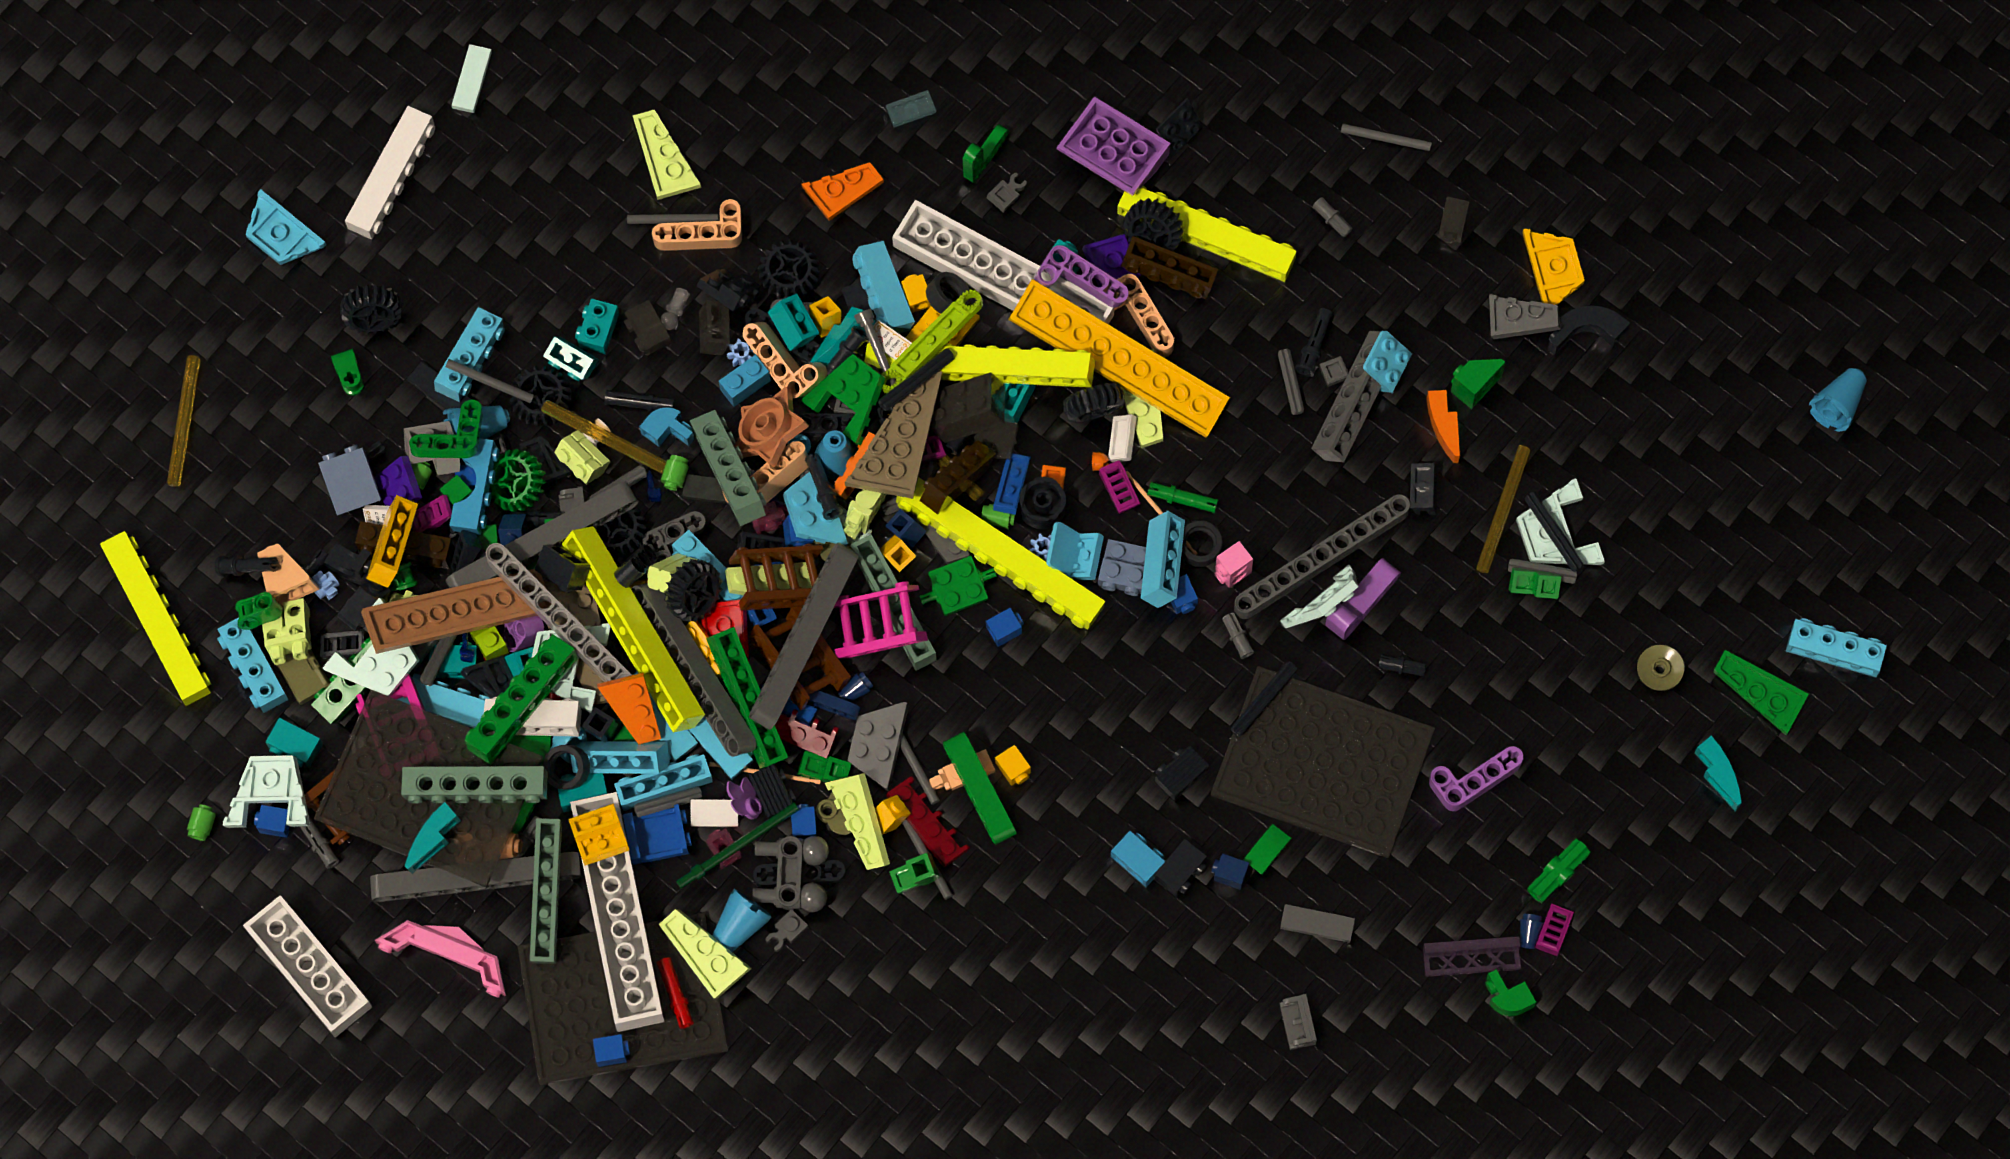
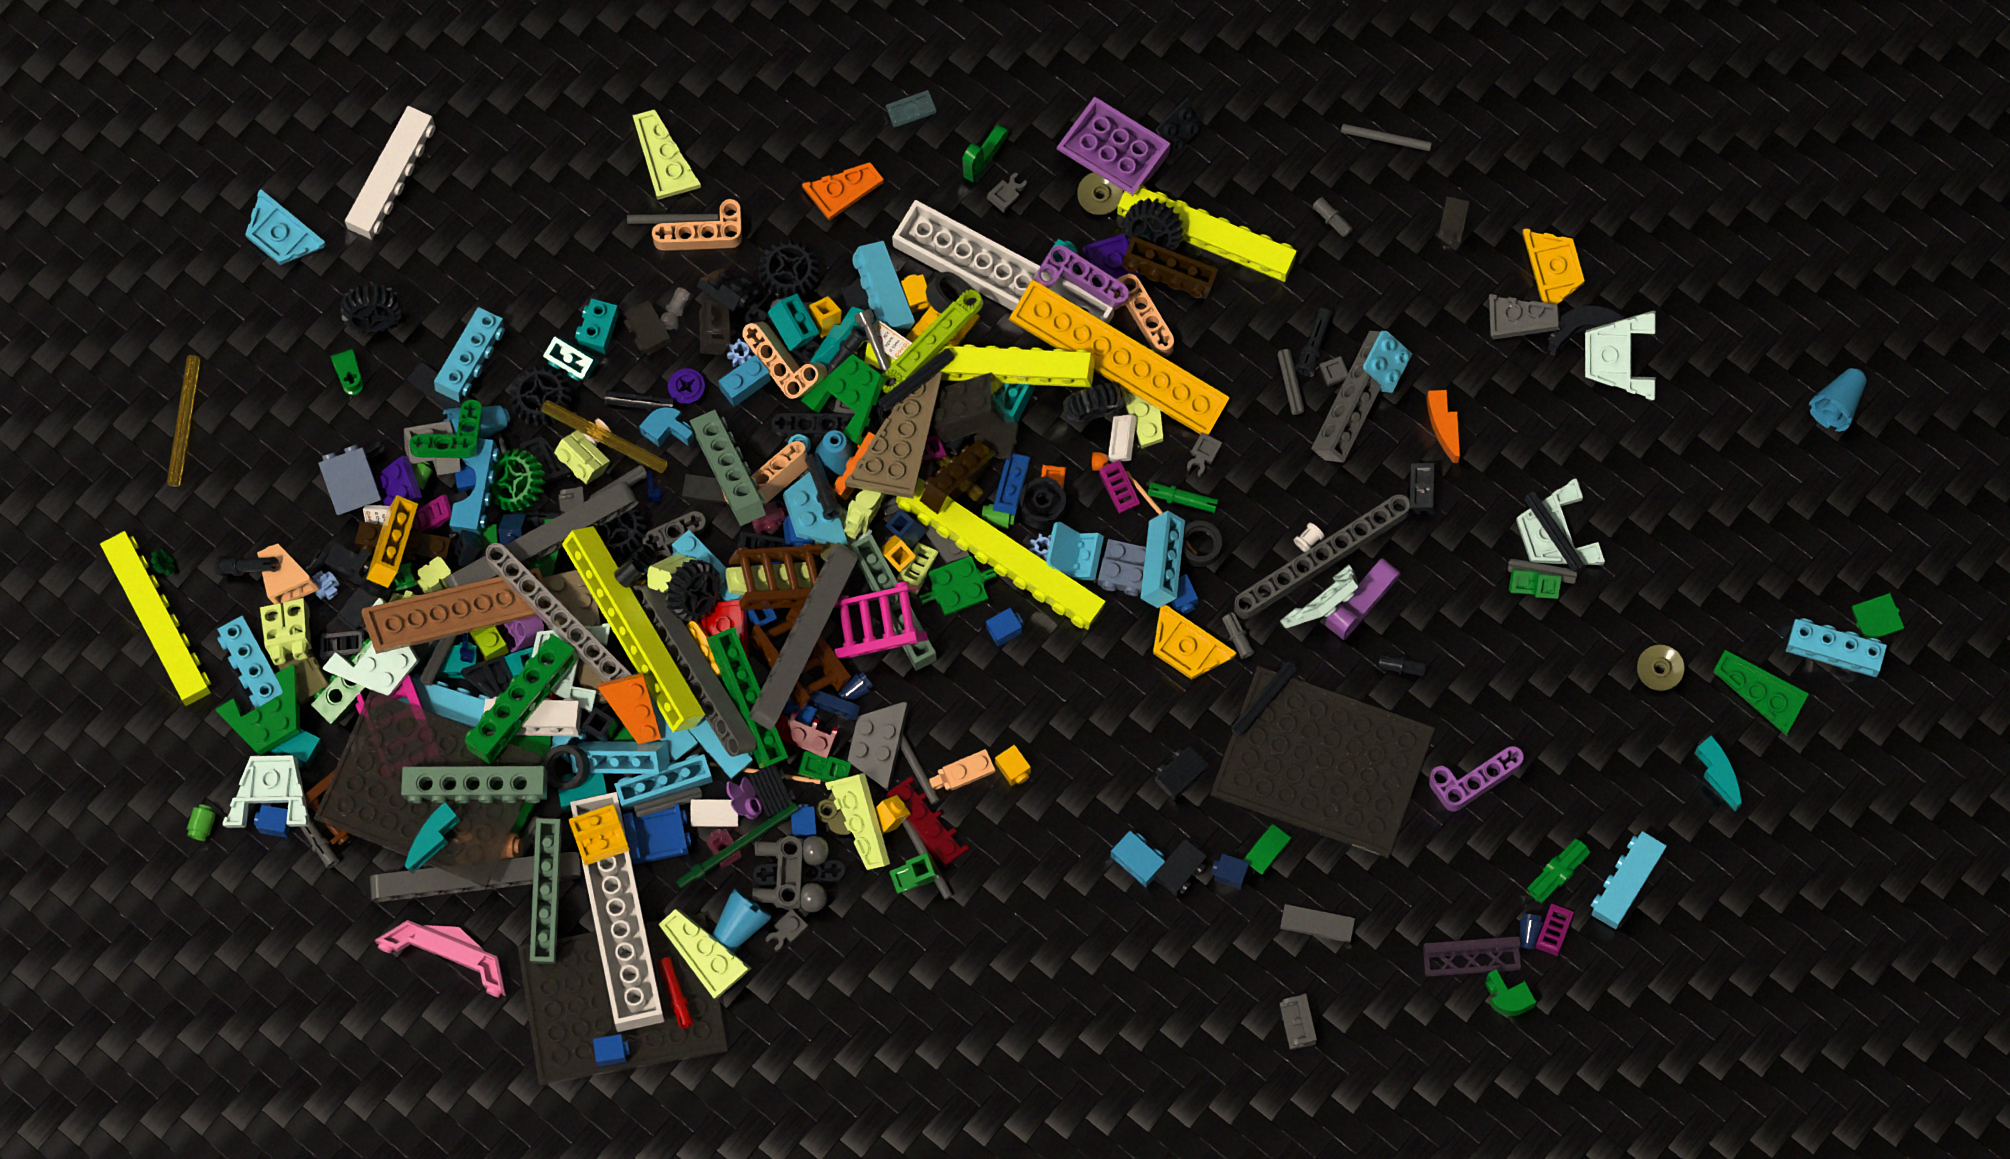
green piece [235,592,283,630] -> none
white brick [243,895,372,1037] -> none
green tile [439,475,472,505] -> none
dark grey bar [445,359,534,403] -> none
light aqua tile [452,44,492,113] -> none
black brick [535,545,591,593] -> none
bright green brick [661,455,689,491] -> none
nougat plate [734,387,809,467] -> none
green beam [942,732,1016,845] -> none
bright pink brick [1215,541,1253,588] -> none
green slope [1451,359,1505,409] -> none
clear yellow axle [1476,445,1530,573] -> none
none -> dark green plant [151,548,176,576]
none -> green wing [216,664,300,756]
none -> yellowish green brick [417,556,452,594]
none -> dark purple gear [668,369,705,405]
none -> yellowish green slope [897,542,939,595]
none -> olive dish [1078,172,1123,215]
none -> yellow wing [1153,605,1236,680]
none -> dark grey plate [1187,433,1222,477]
none -> white bush [1294,523,1324,552]
none -> light aqua wing [1585,311,1656,400]
none -> medium azure brick [1591,831,1666,929]
none -> green piece [1851,593,1904,640]

